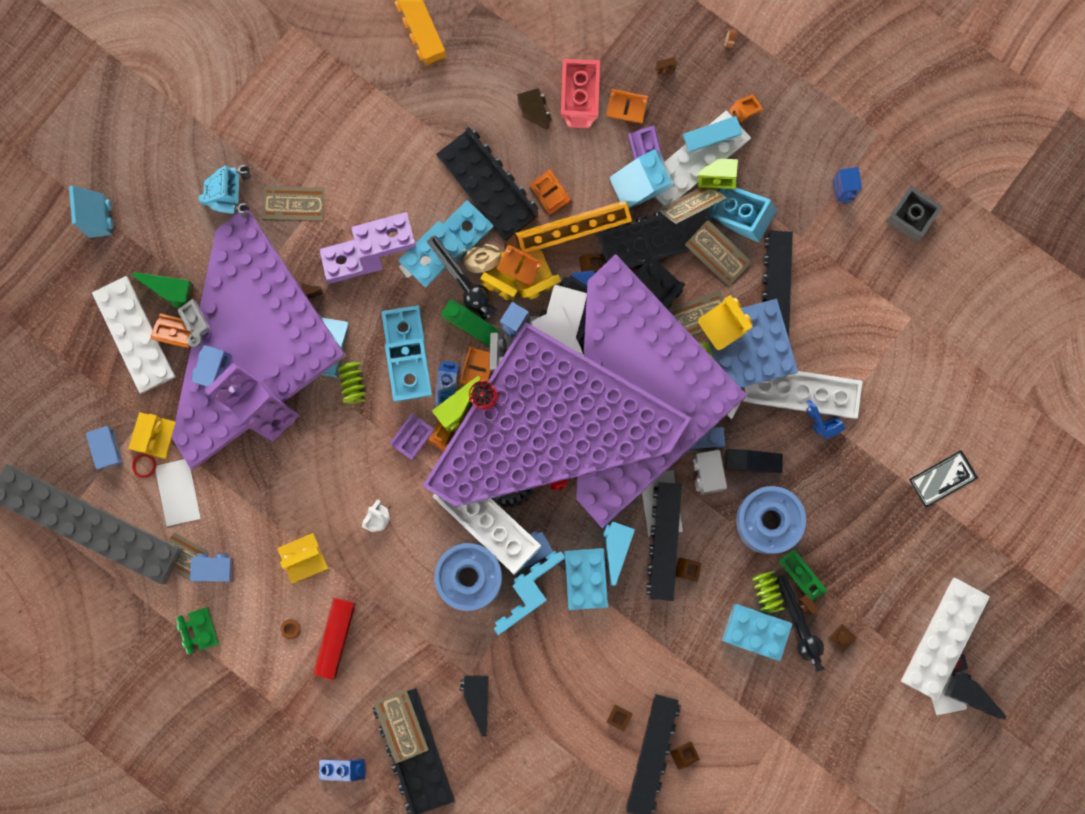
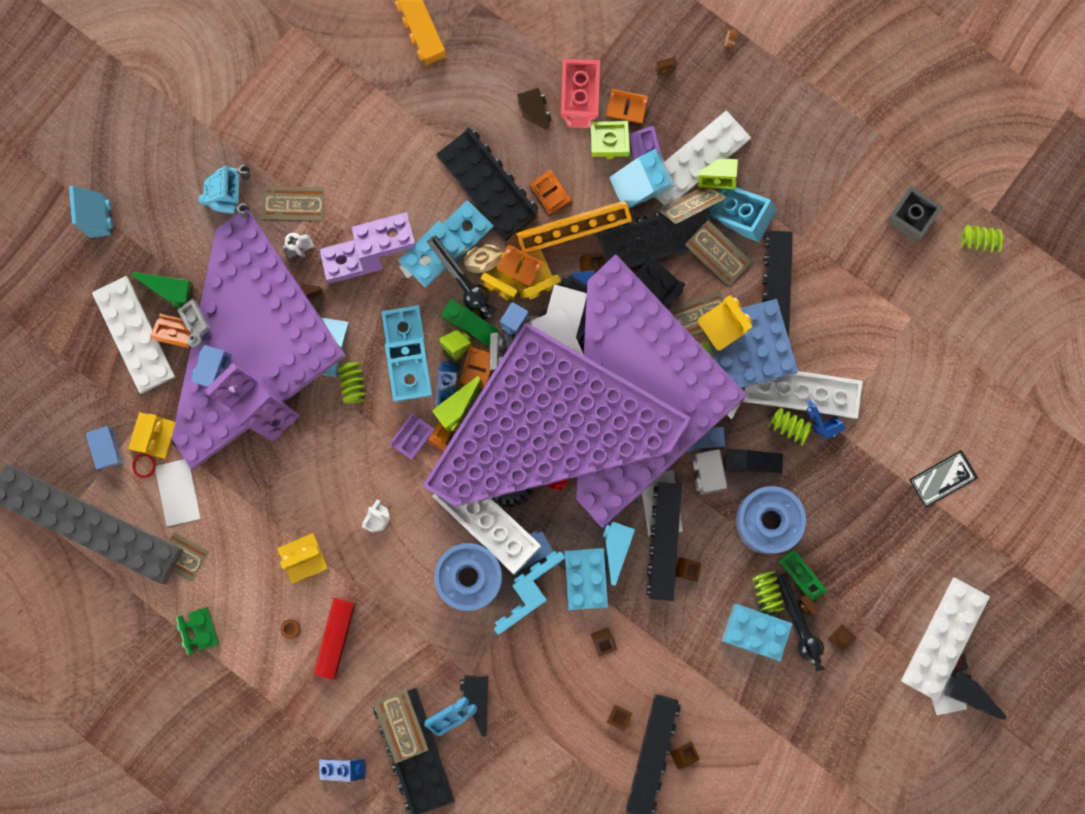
medium blue brick [190,554,234,582] -> none
red wheel [469,381,498,410] -> none
medium azure tile [683,116,742,153] -> none
orange bracket [729,94,763,125] -> none
blue brick [833,167,862,203] -> none
none -> white piece [282,233,314,259]
none -> dark azure hinge [425,697,478,737]
none -> lime slope [439,330,472,363]
none -> lime hinge [590,121,630,159]
none -> reddish brown slope [591,627,617,656]
none -> lime piece [768,407,811,446]
none -> lime piece [960,225,1004,253]

